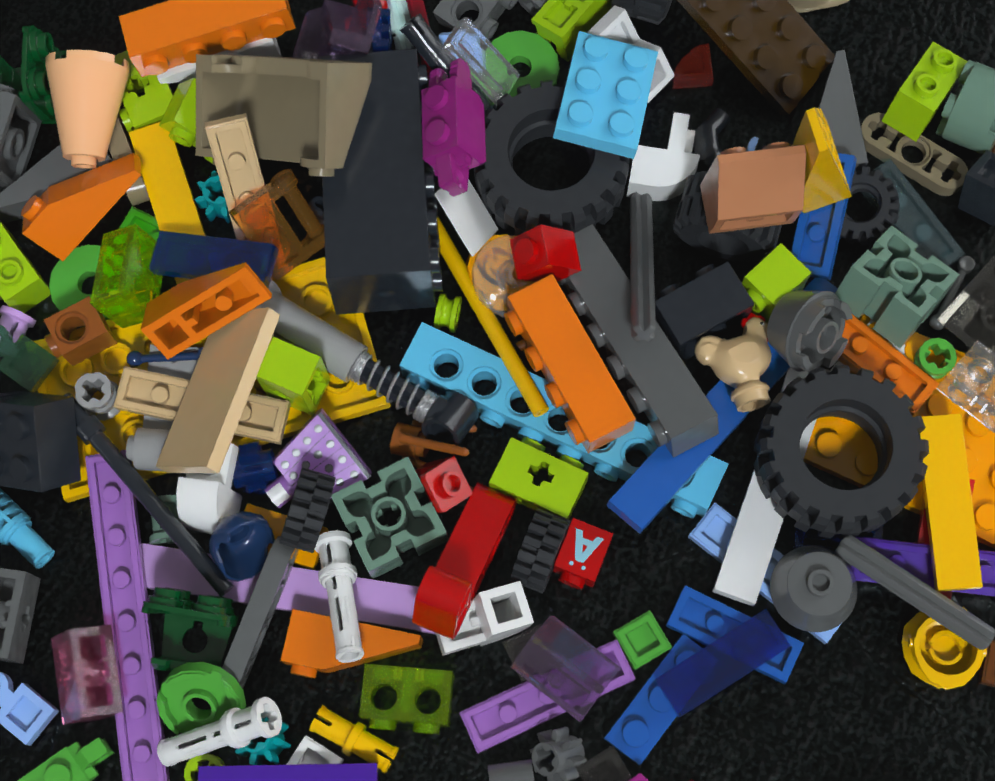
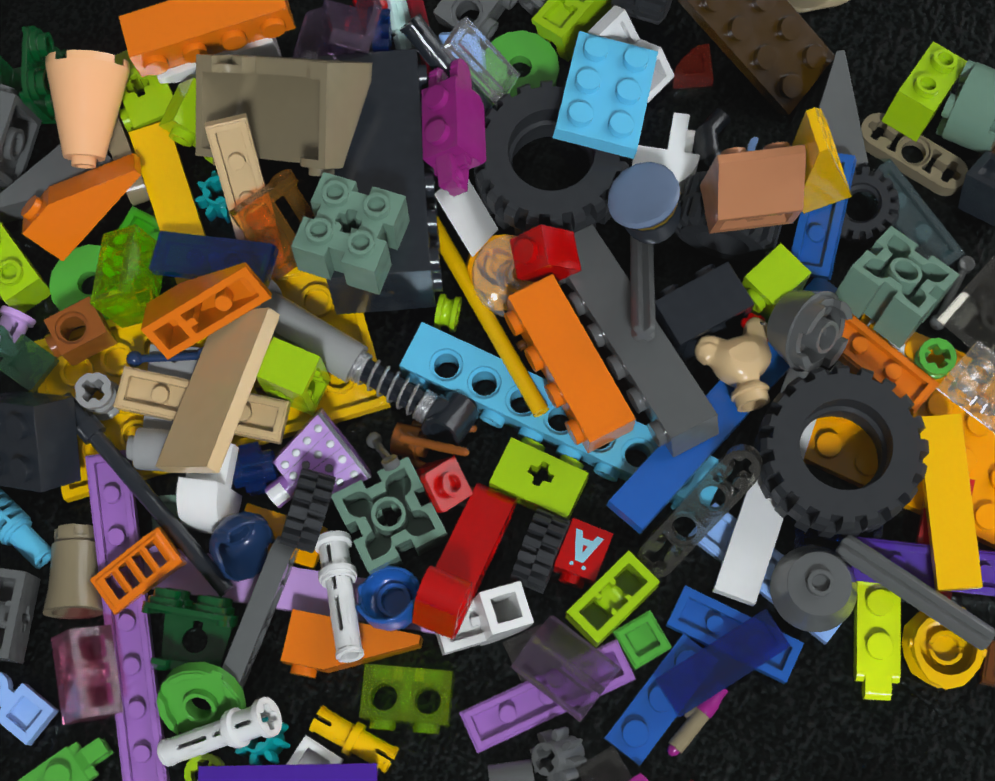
none -> dark tan plant [43,523,103,619]
none -> orange slope [90,527,187,615]
none -> sand green brick [291,172,410,295]
none -> blue hair [355,565,420,632]
none -> dark grey hinge [366,432,400,471]
none -> lime brick [565,551,660,649]
none -> sand blue piece [608,162,681,244]
none -> clear smoke beam [637,444,763,578]
none -> dark tan piece [667,683,728,756]
none -> neon yellow hinge [853,581,901,701]

